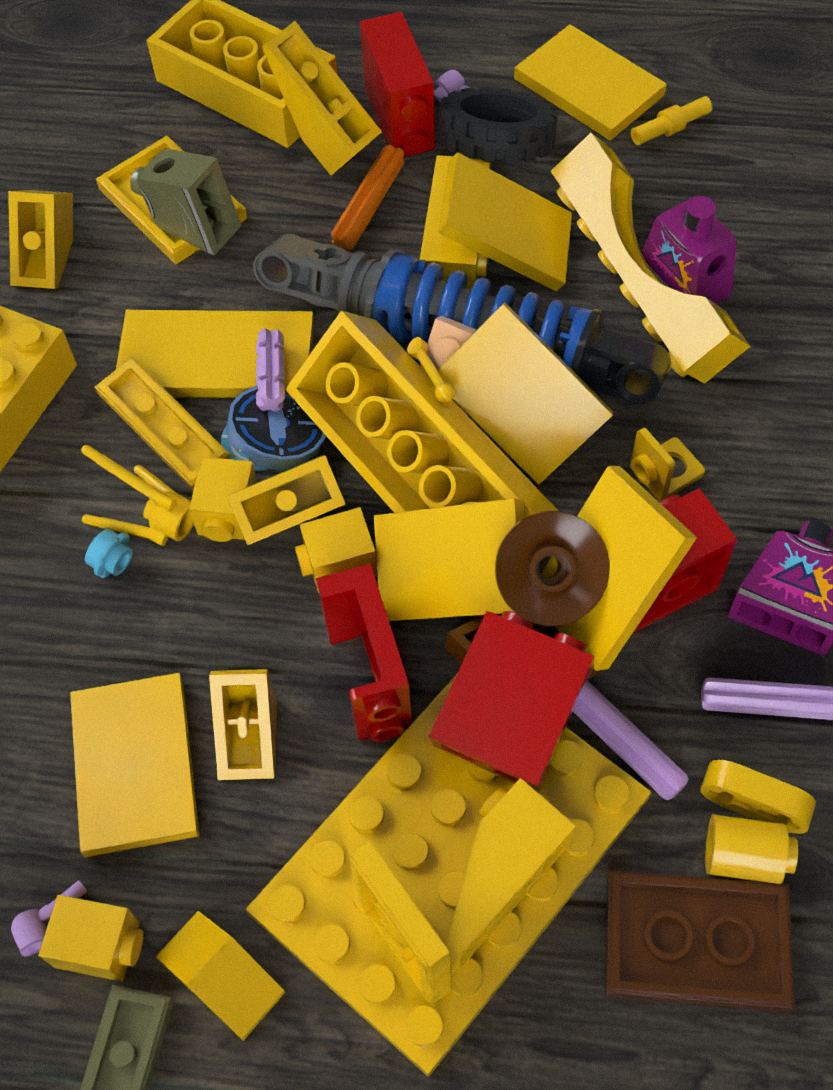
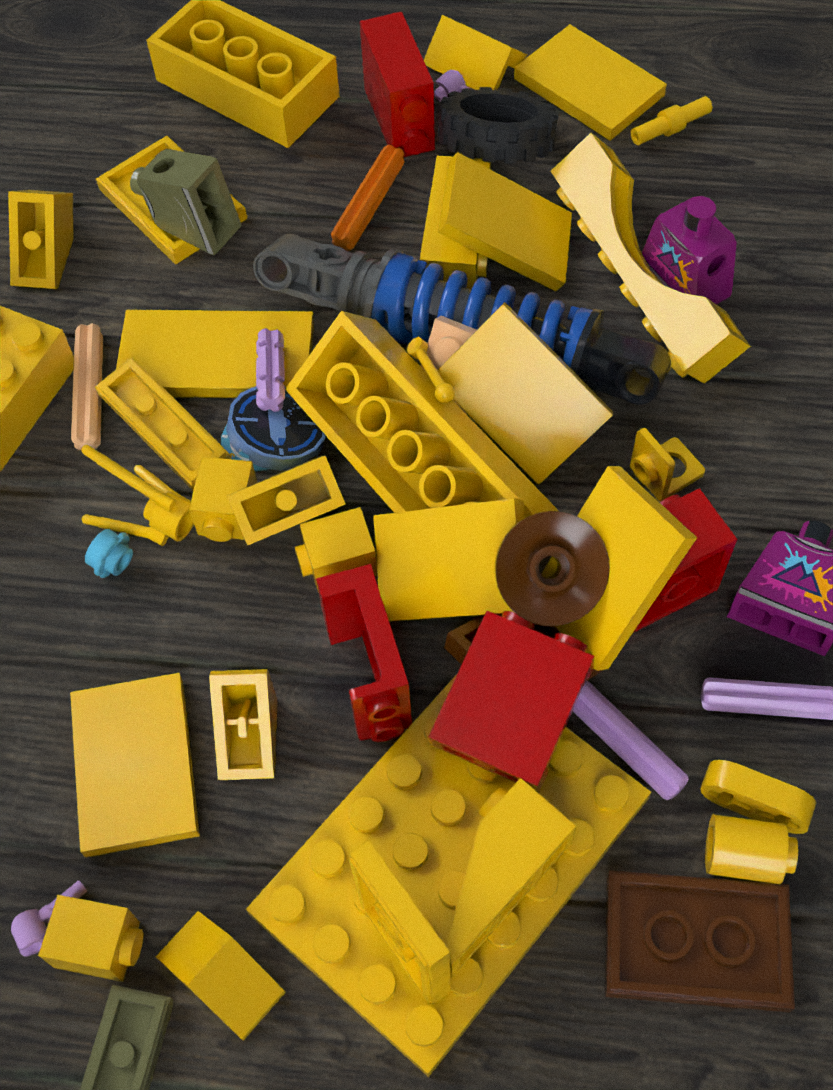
yellow slope [262,21,382,175] -> none
none -> light nougat axle [71,323,103,450]
none -> yellow panel [424,15,527,90]

